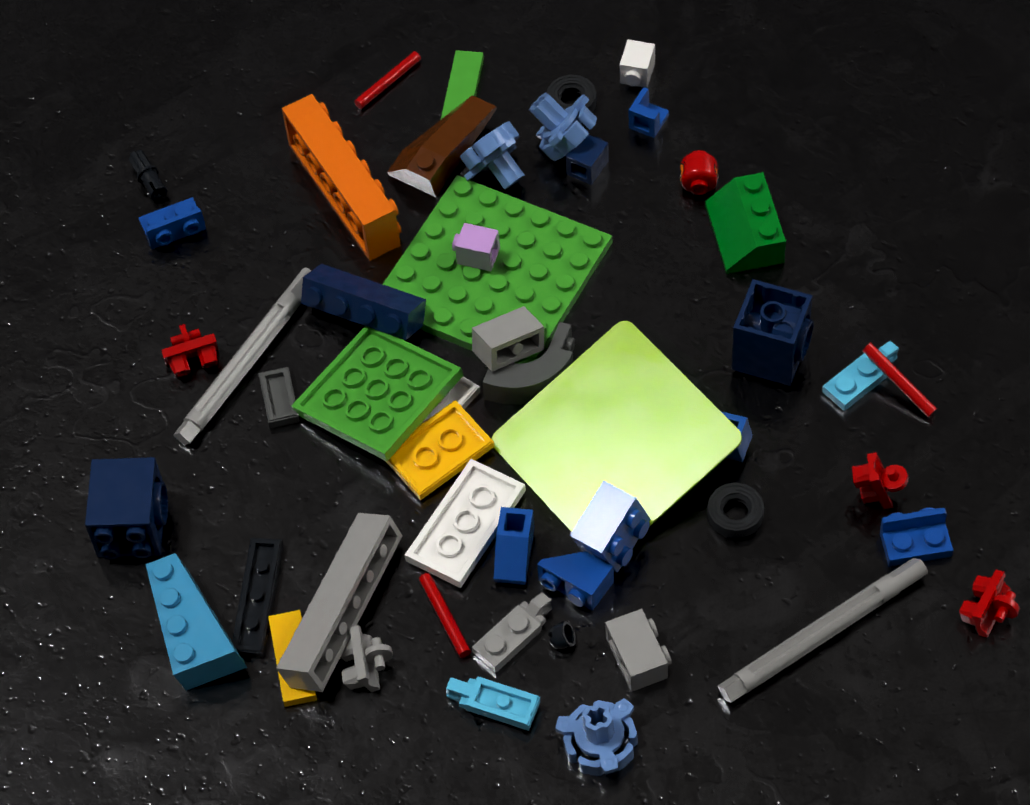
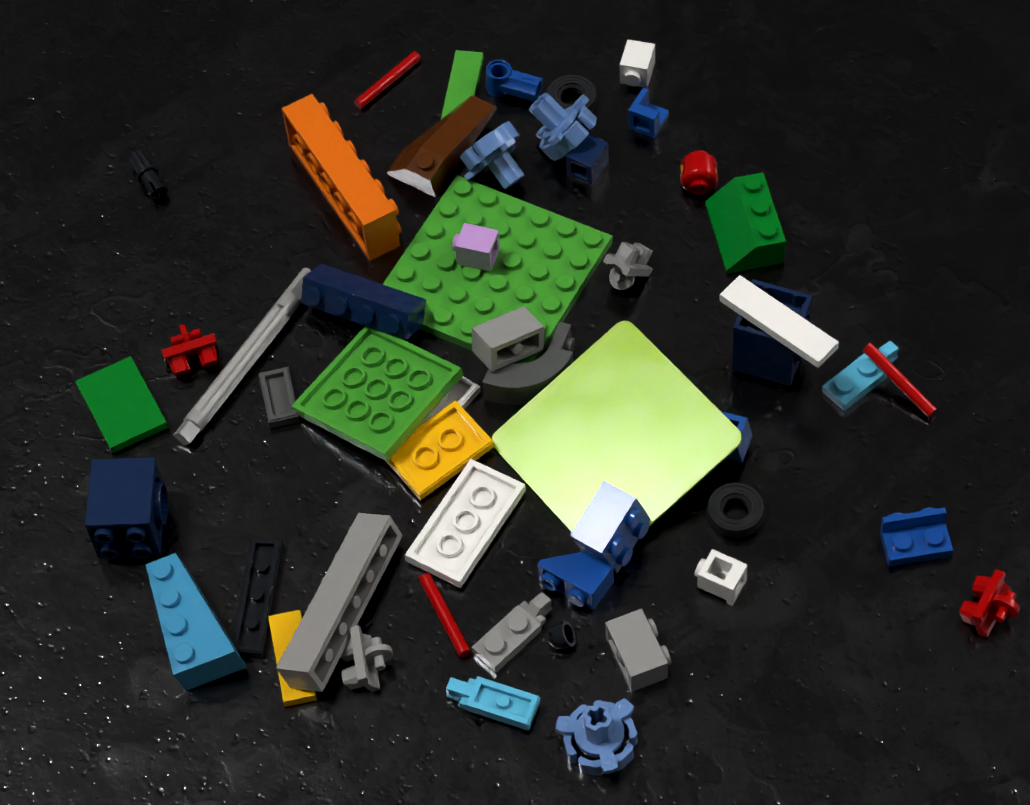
blue bracket [138,197,206,249] -> none
blue slope [493,507,535,585] -> none
light grey piece [717,558,928,702] -> none
red hips [852,452,909,509] -> none
none -> green tile [75,356,169,454]
none -> blue piece [486,59,543,102]
none -> light grey hips [603,242,653,290]
none -> white brick [694,549,748,606]
none -> white tile [719,275,839,368]

